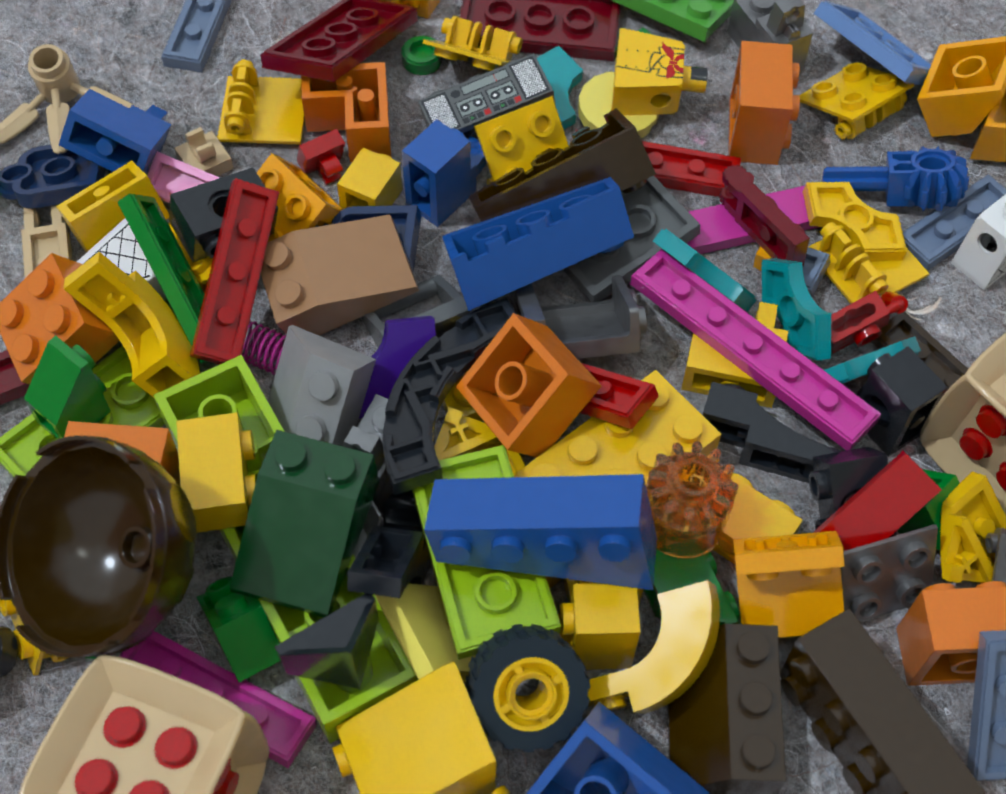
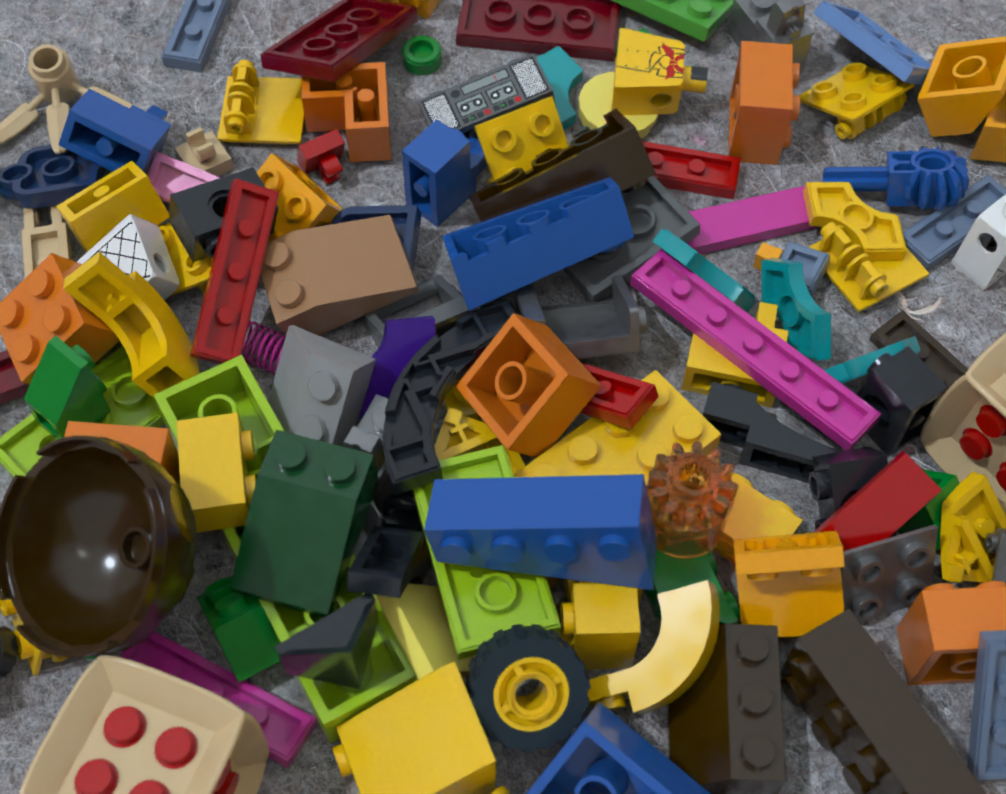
green tile [117,193,212,363] -> none
yellow brick [337,148,403,209] -> none
yellow hinge [422,15,523,71] -> none
dark red hinge [719,165,810,267] -> none
red piece [831,291,908,354] -> none

